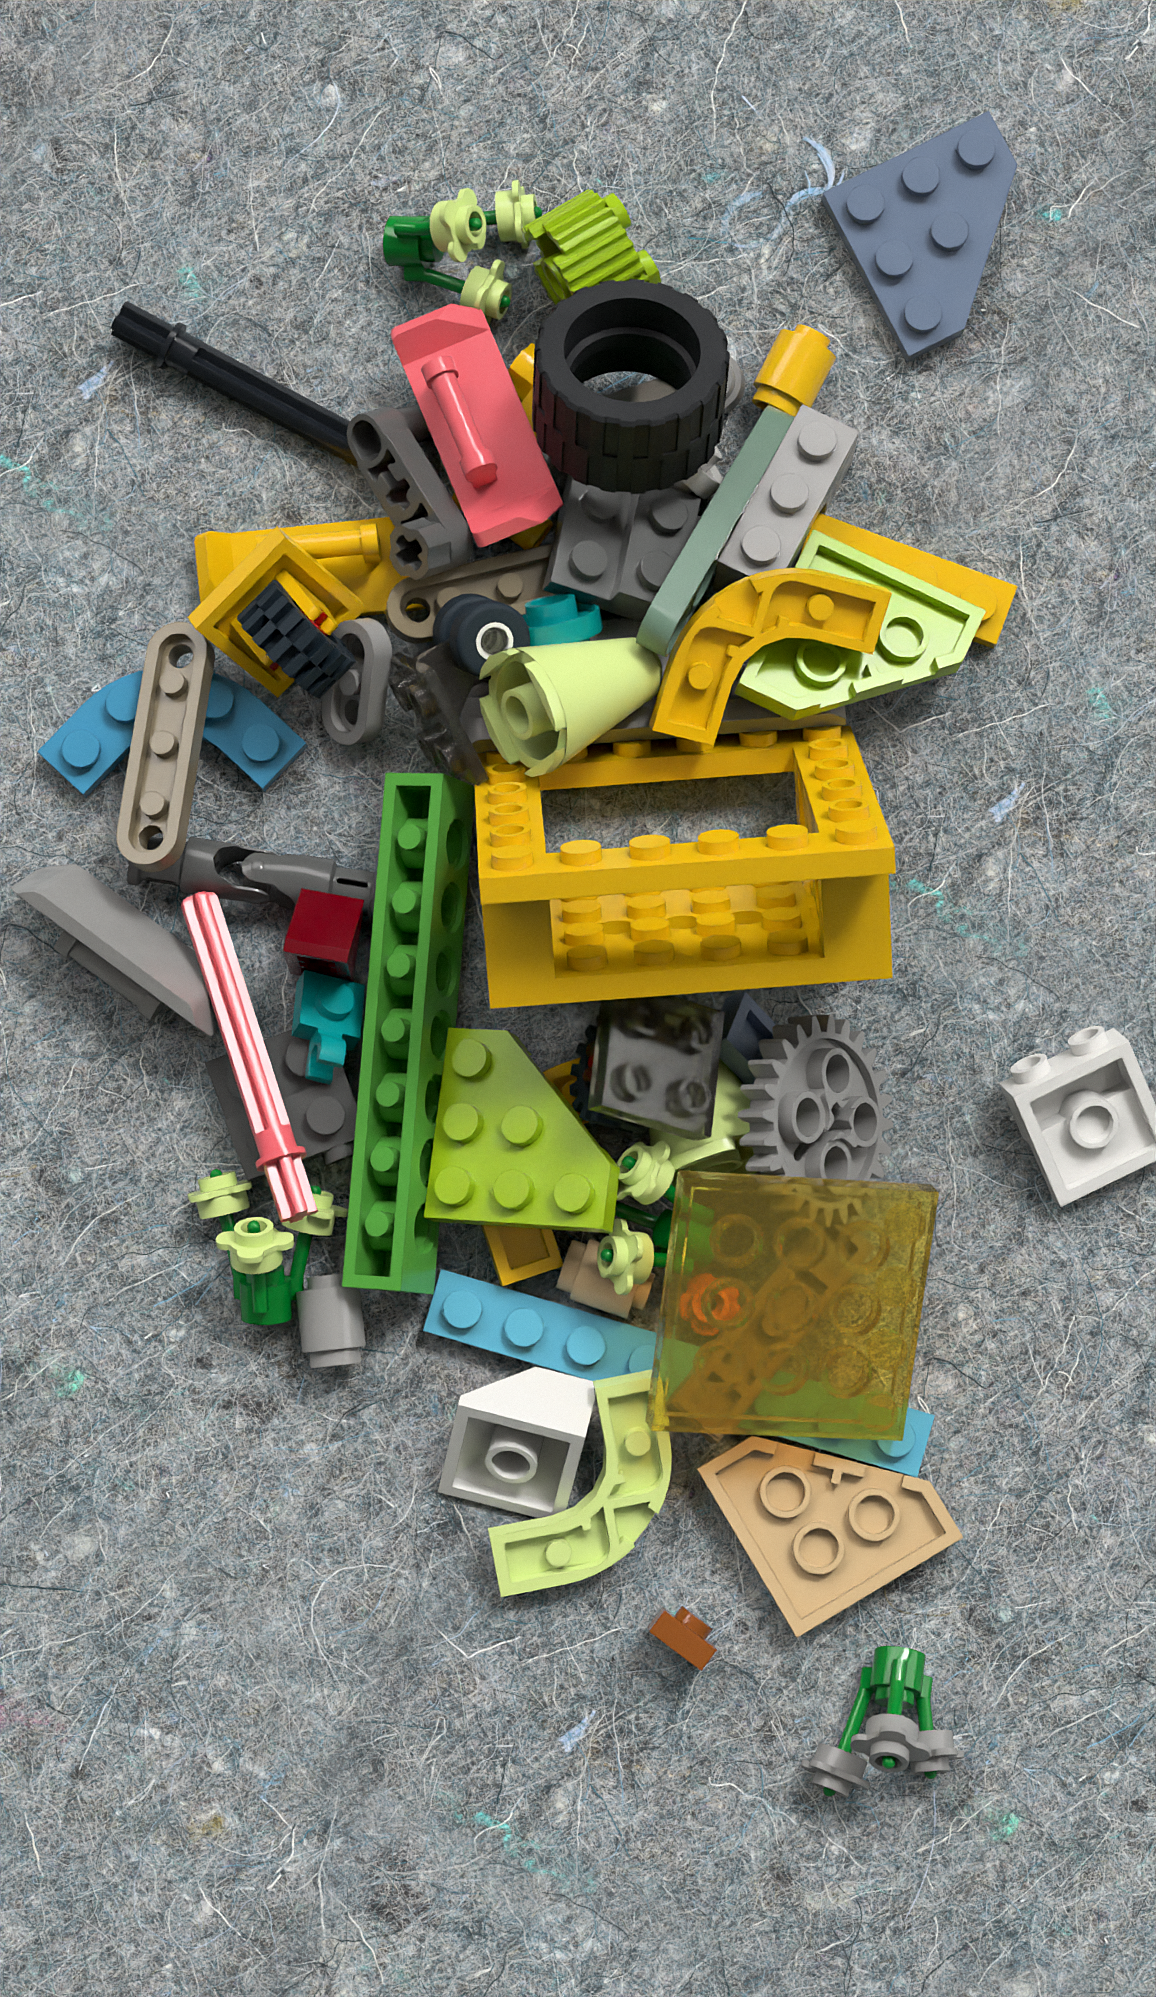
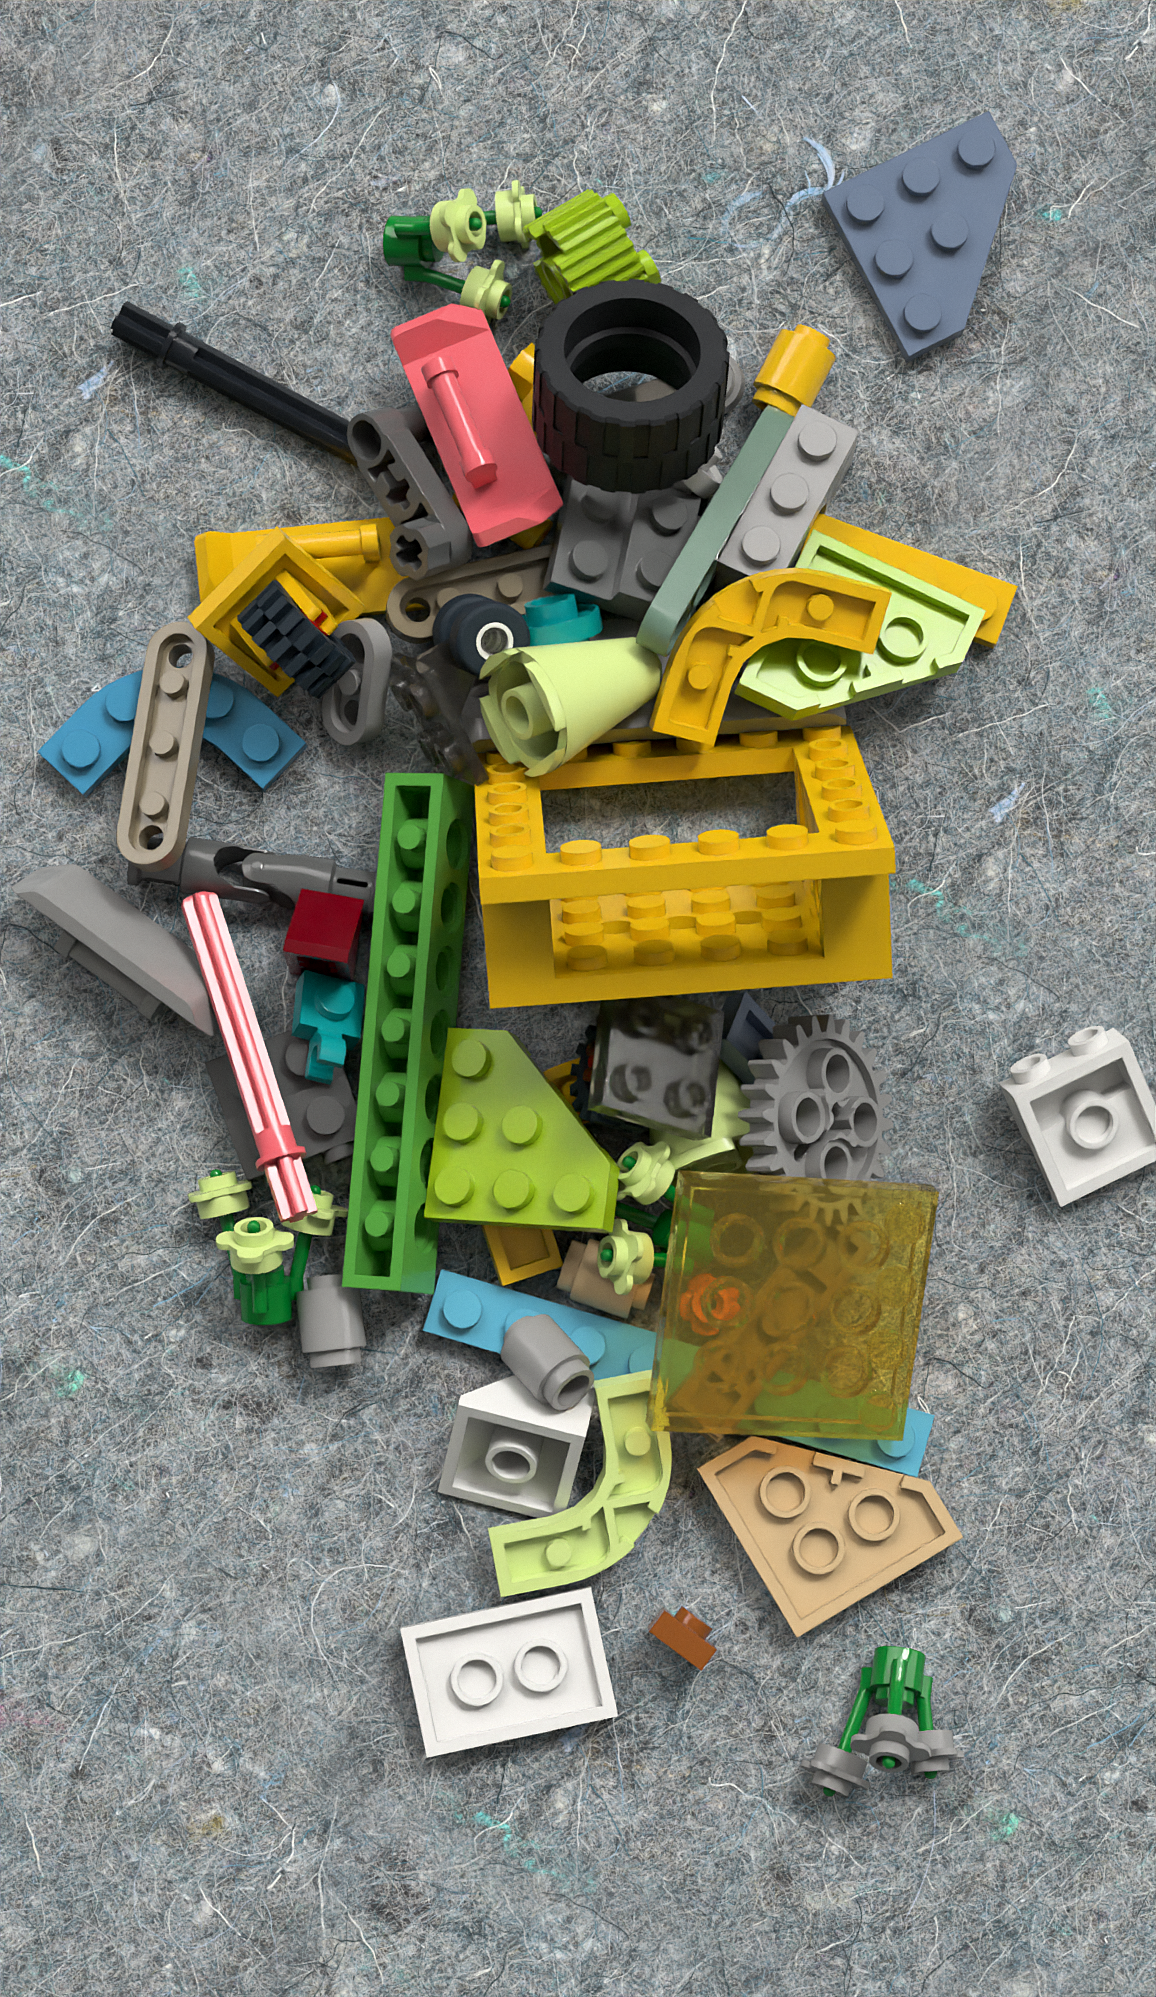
none -> white plate [400,1586,618,1758]
none -> light grey brick [501,1314,594,1410]

